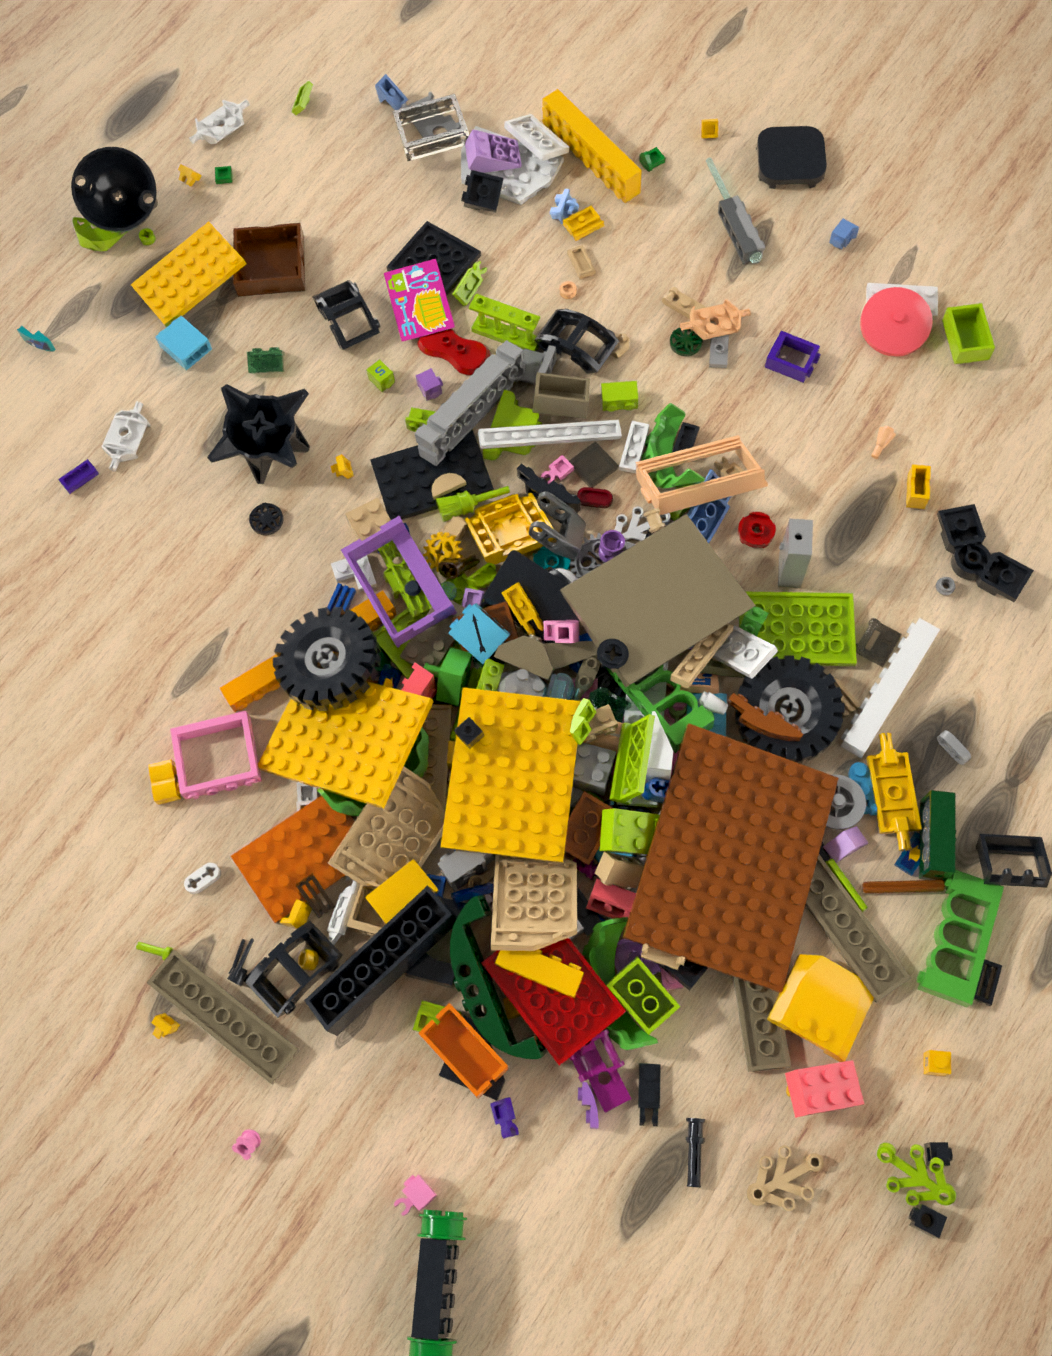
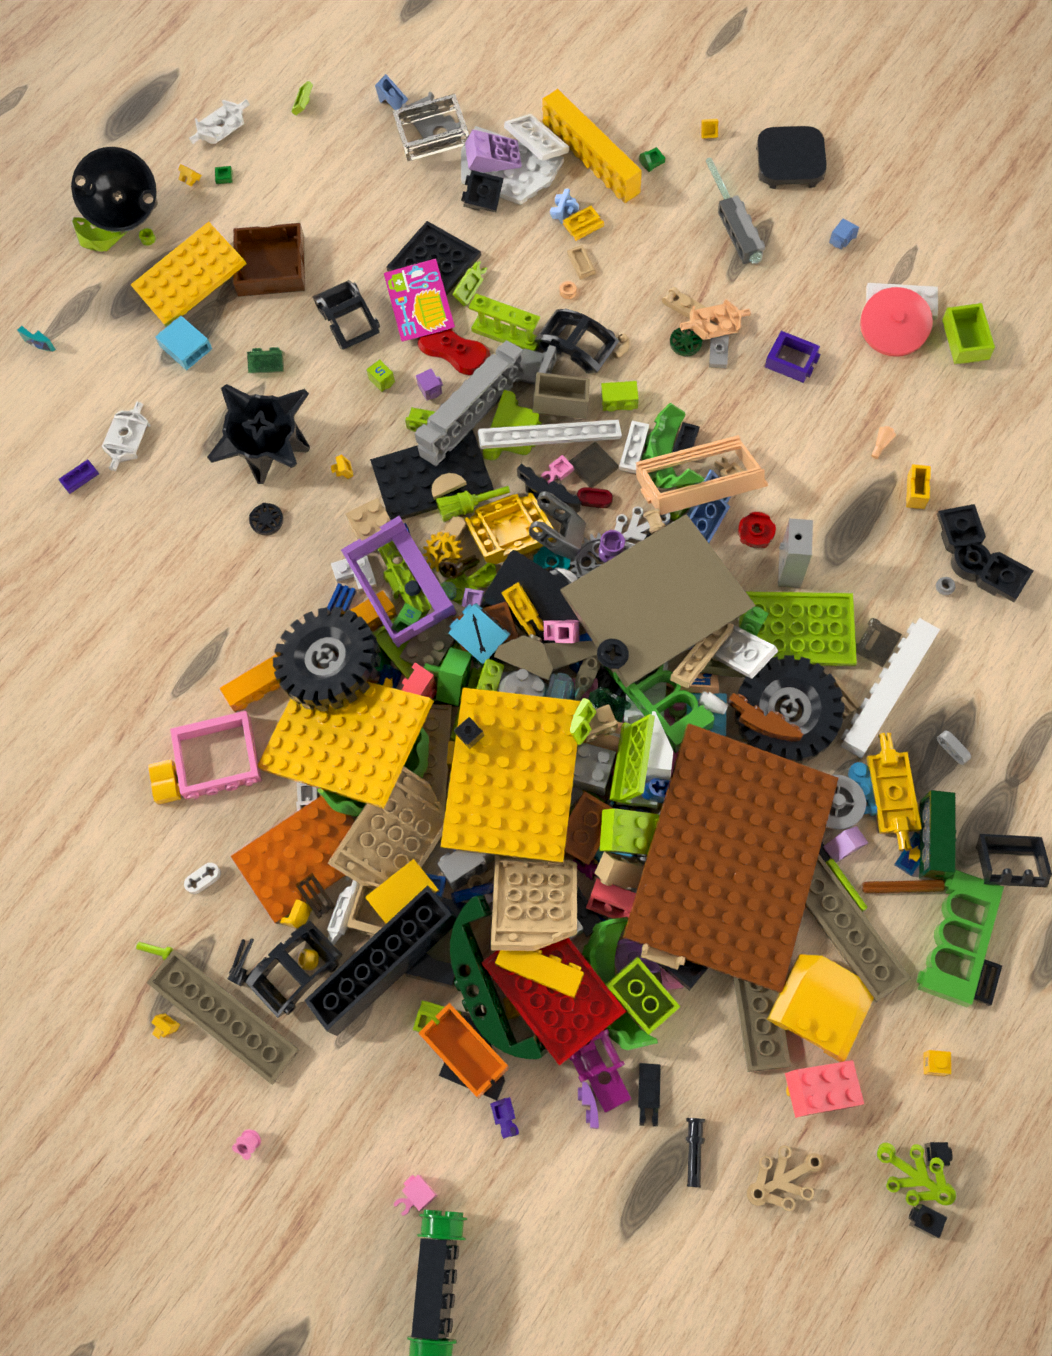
none -> bright green brick [391,603,422,632]

